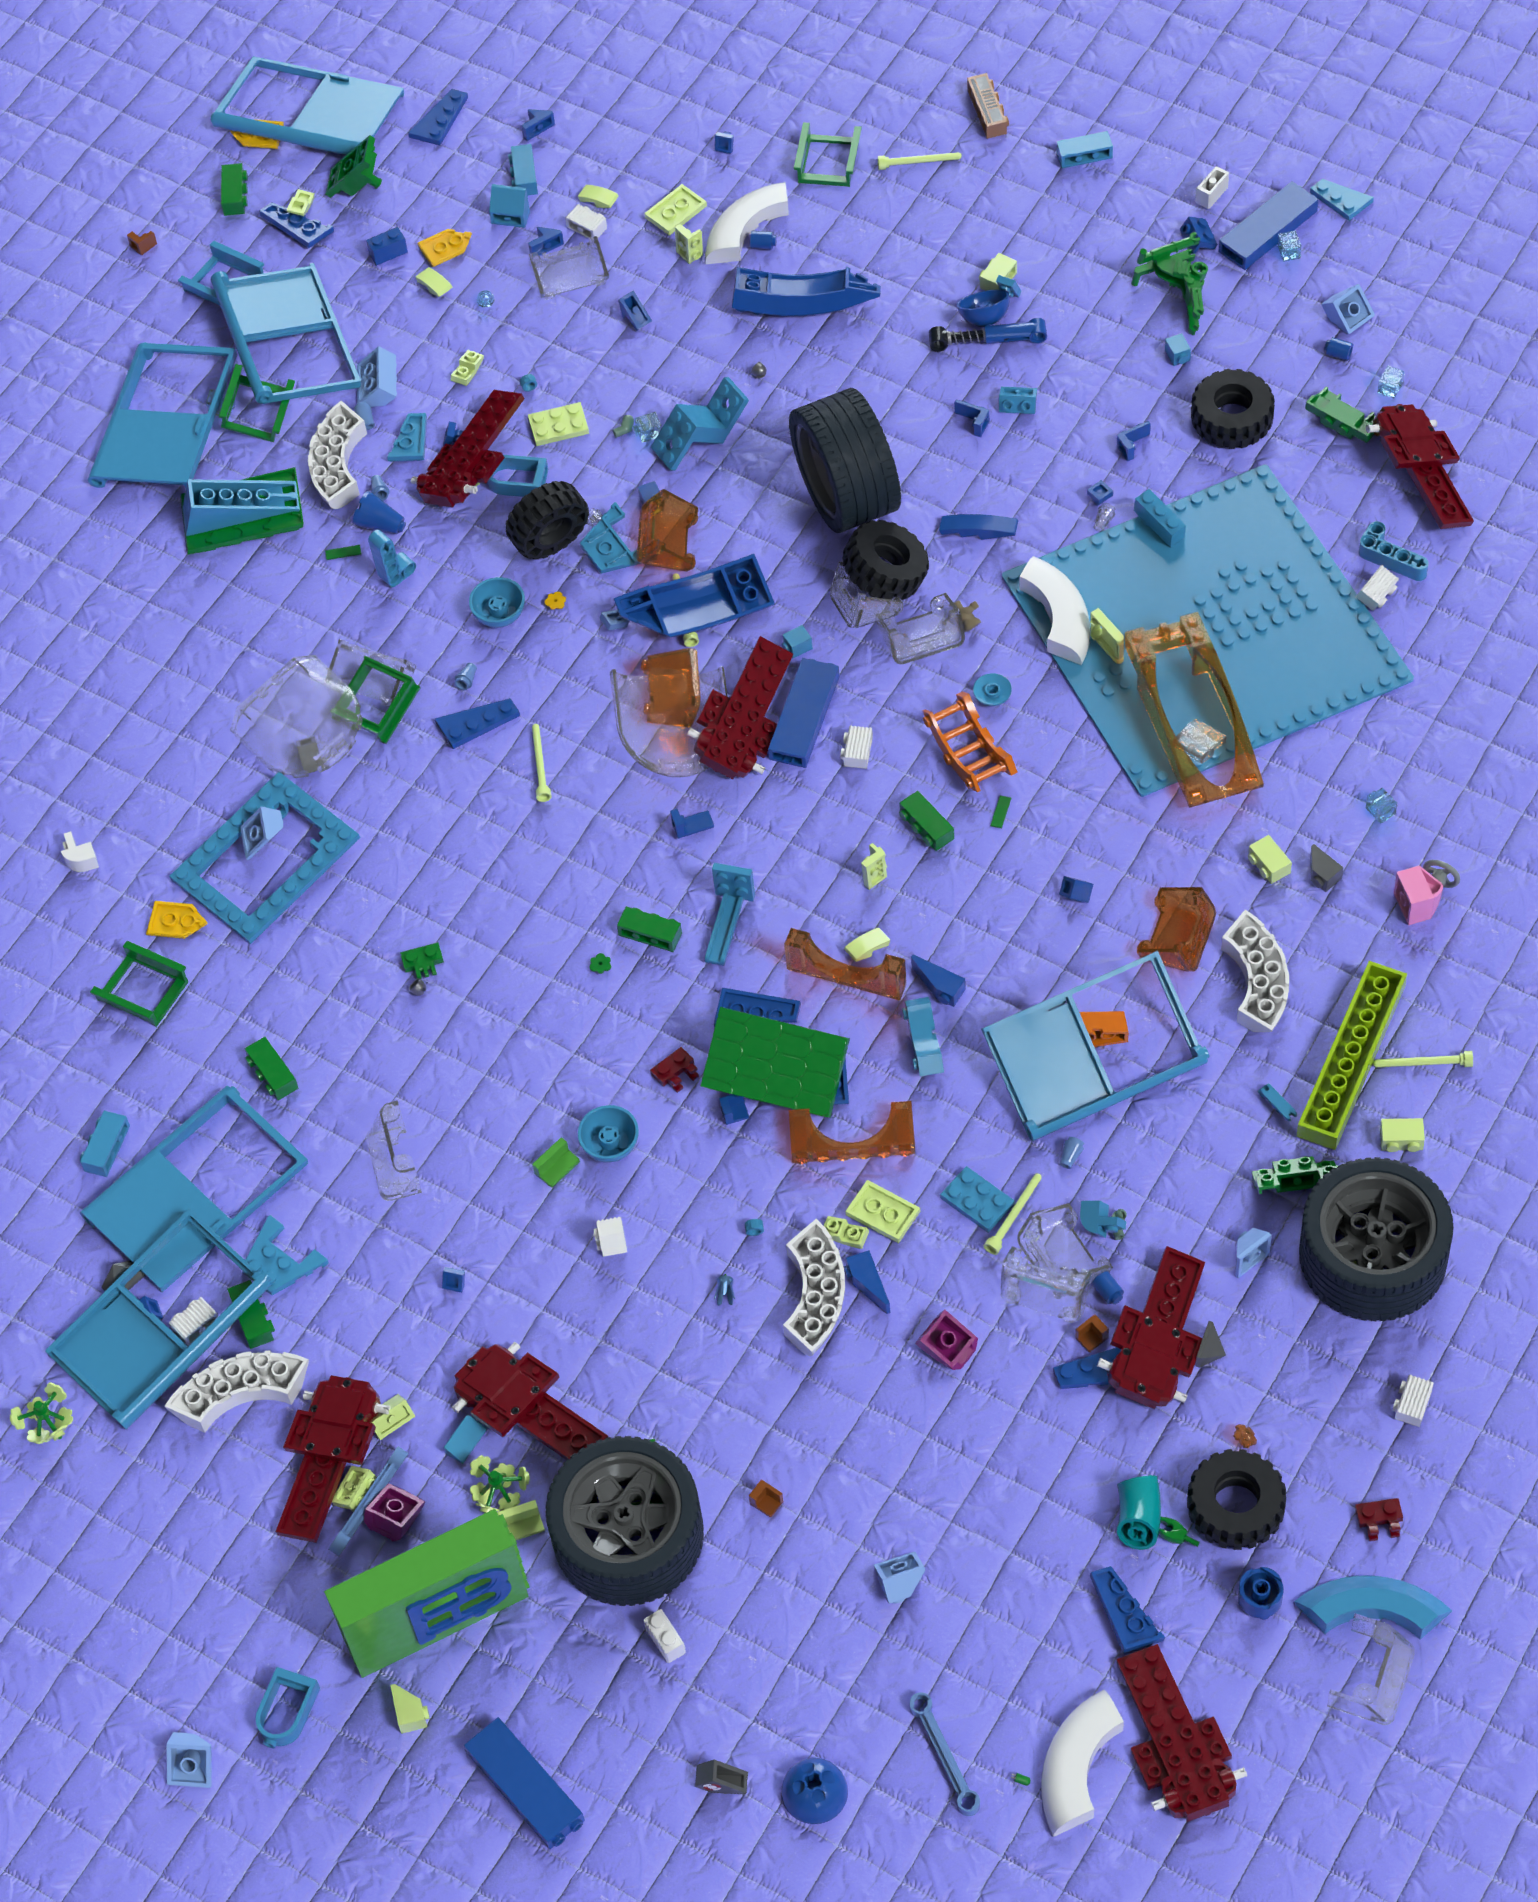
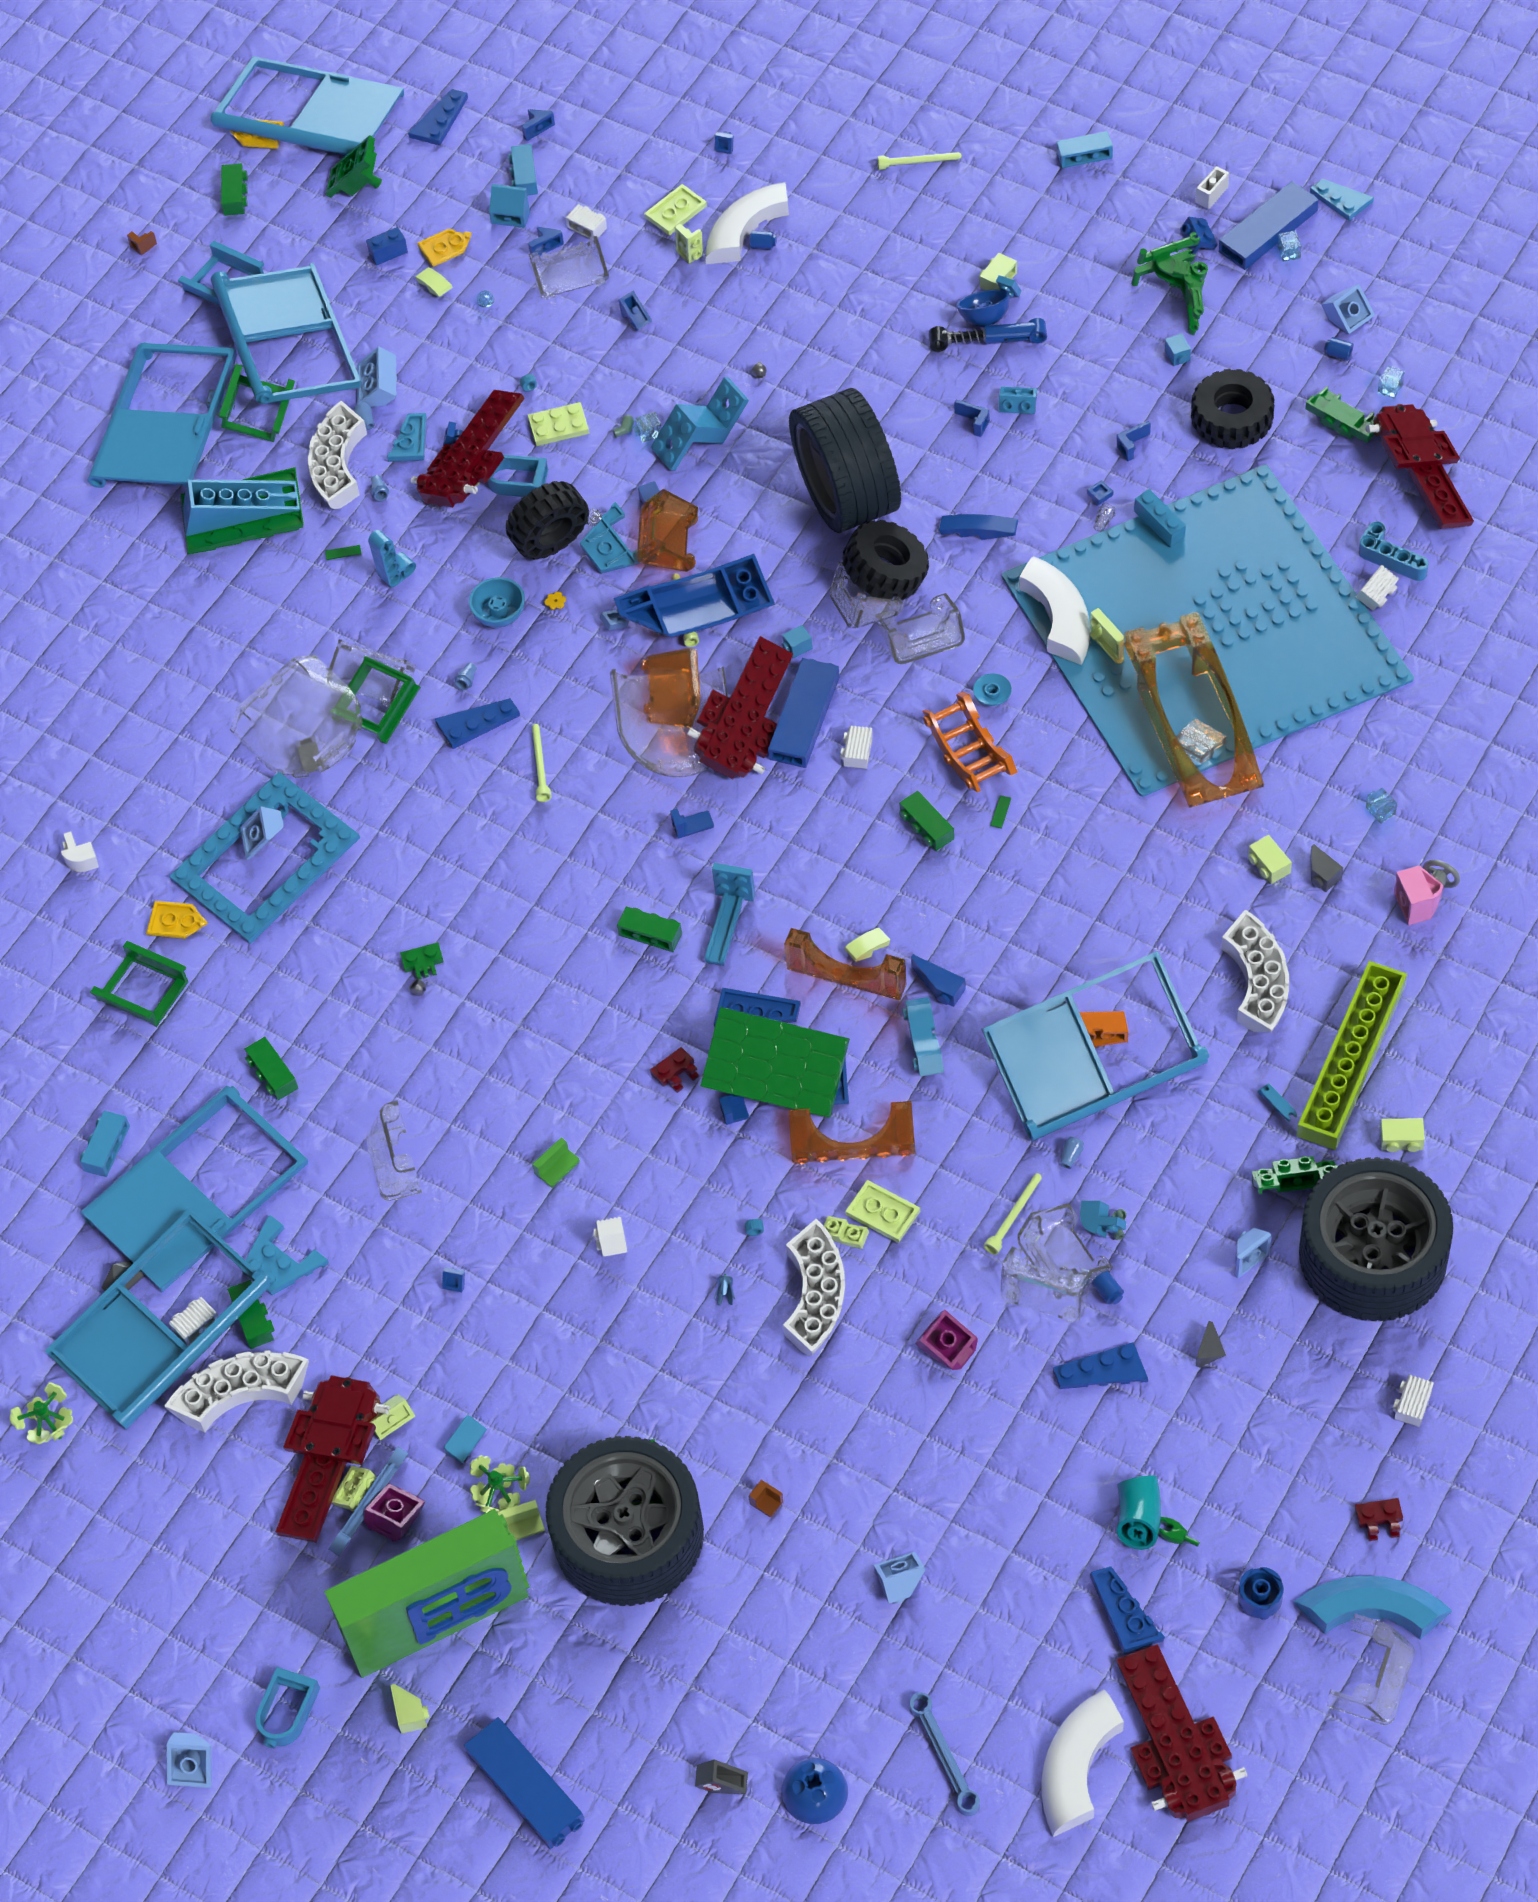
blue tile [139,1296,163,1320] -> none
blue wing [259,202,334,248] -> none
yellowish green slope [287,189,315,216] -> none
blue cone [352,491,406,534] -> none
yellowish green slope [451,350,484,386] -> none
dark red piece [451,1342,609,1460] -> none
yellowish green slope [578,185,619,208] -> none
dark azure piece [578,1105,639,1162] -> none
green plant [590,953,612,974] -> none
white brick [644,1609,686,1663] -> none
blue slope [732,266,881,316] -> none
piece [794,122,862,187] -> none
blue slope [843,1250,891,1314] -> none
yellowish green bracket [861,843,887,890] -> none
dark azure plate [940,1166,1015,1233] -> none
dark tan piece [953,600,981,633] -> none
medium nougat brick [967,73,1009,139] -> none
green piece [1011,1773,1031,1786] -> none
blue panel [1059,876,1094,903] -> none
dark orange panel [1075,1314,1109,1352] -> none
dark red piece [1097,1246,1205,1409] -> none
clear orange windscreen [1137,887,1216,972] -> none
black tyre [1187,1449,1286,1550] -> none
clear orange plant [1233,1424,1257,1449] -> none
yellowish green piece [1373,1051,1473,1068] -> none

